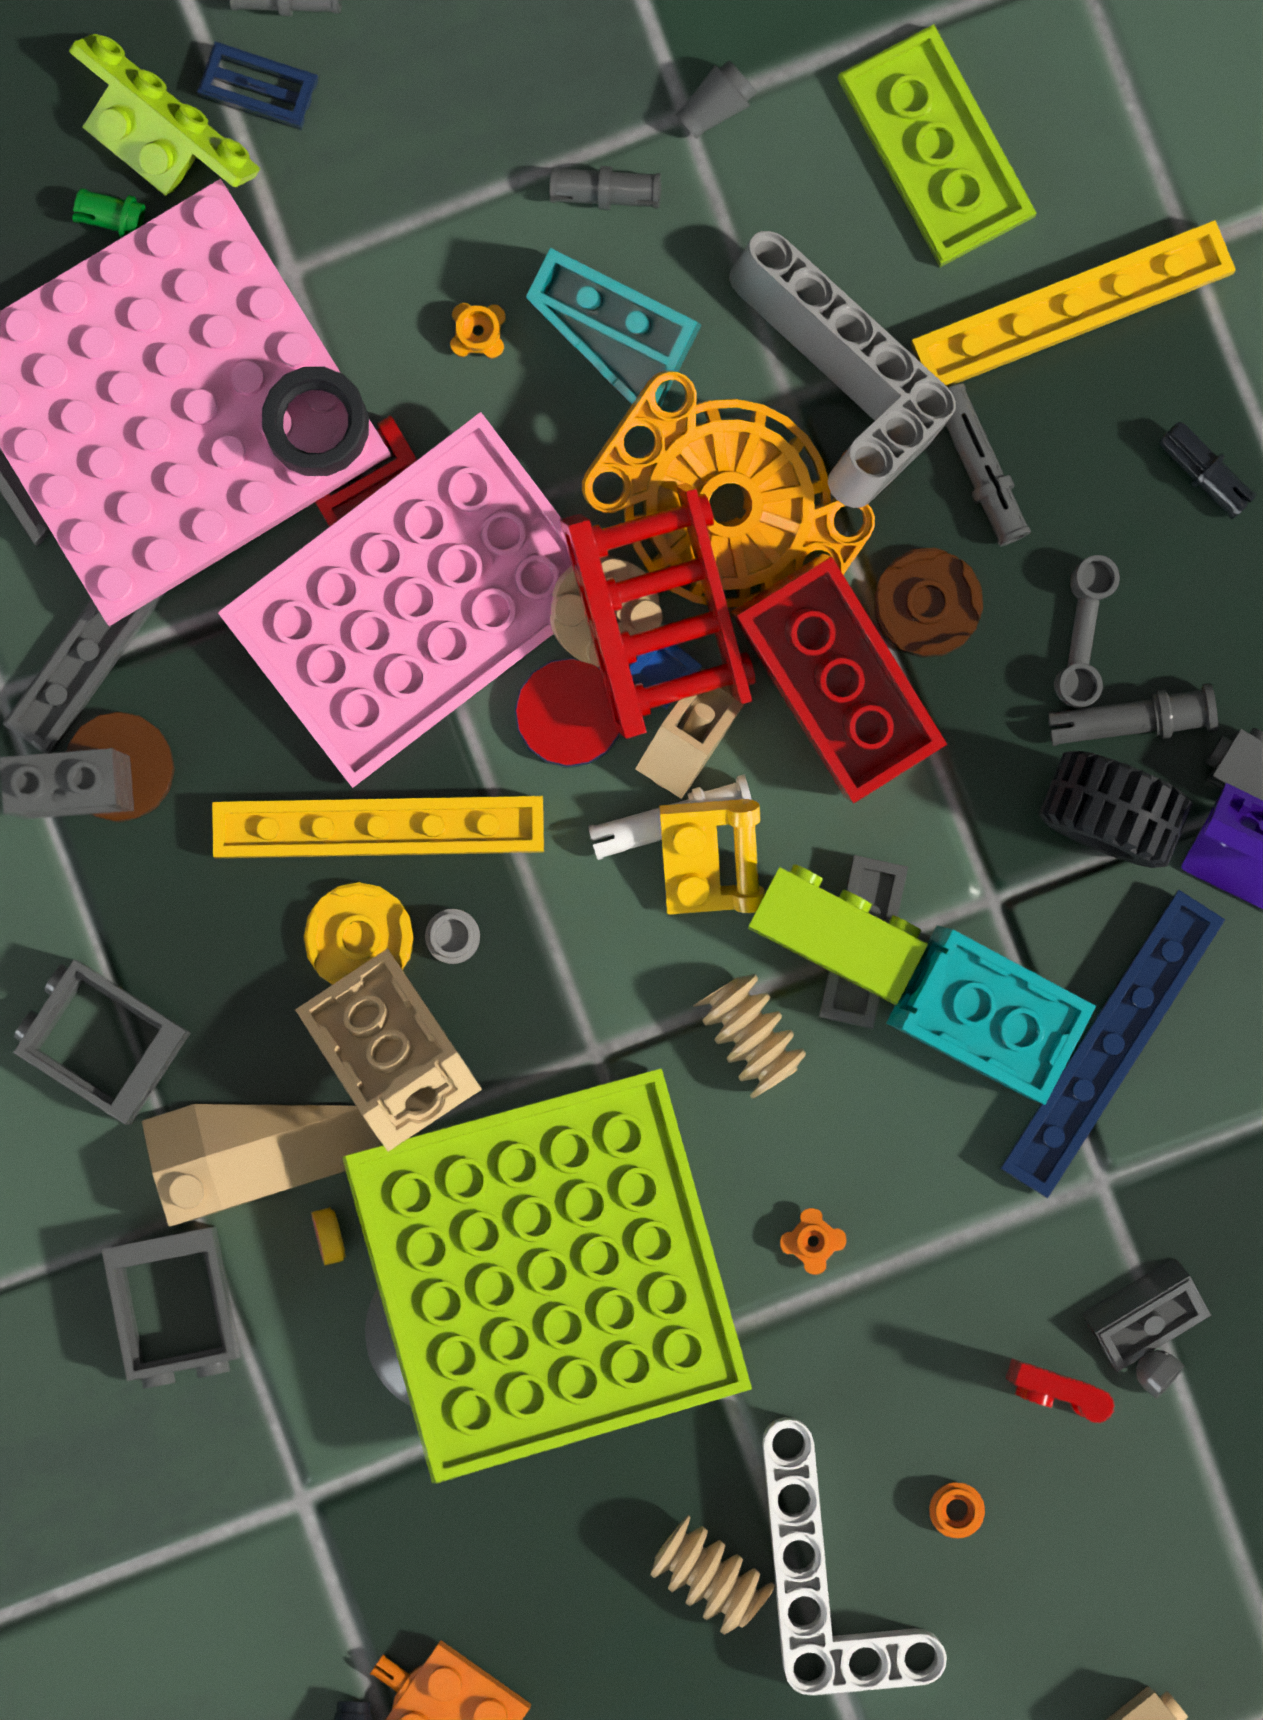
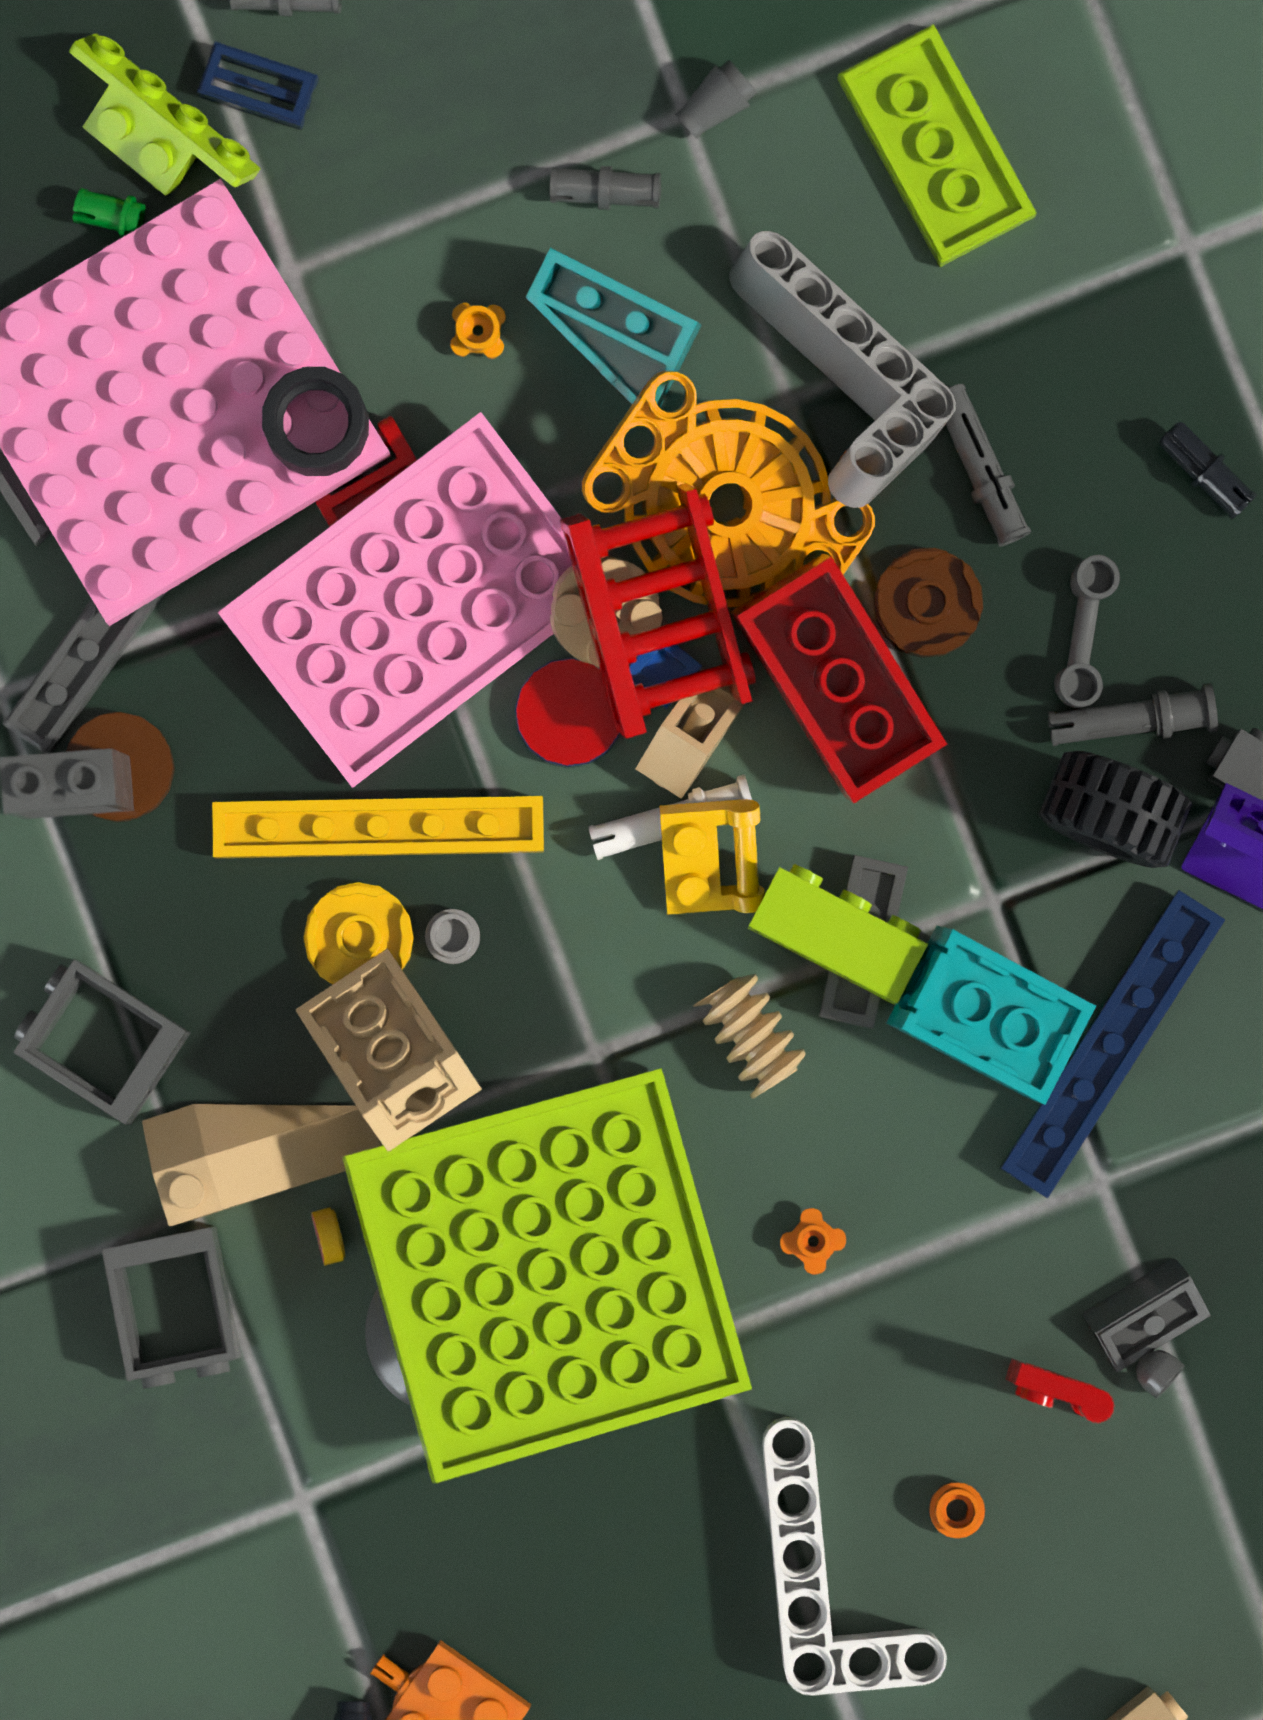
tan piece [650,1515,775,1635] -> none
yellow plate [911,220,1236,387] -> none

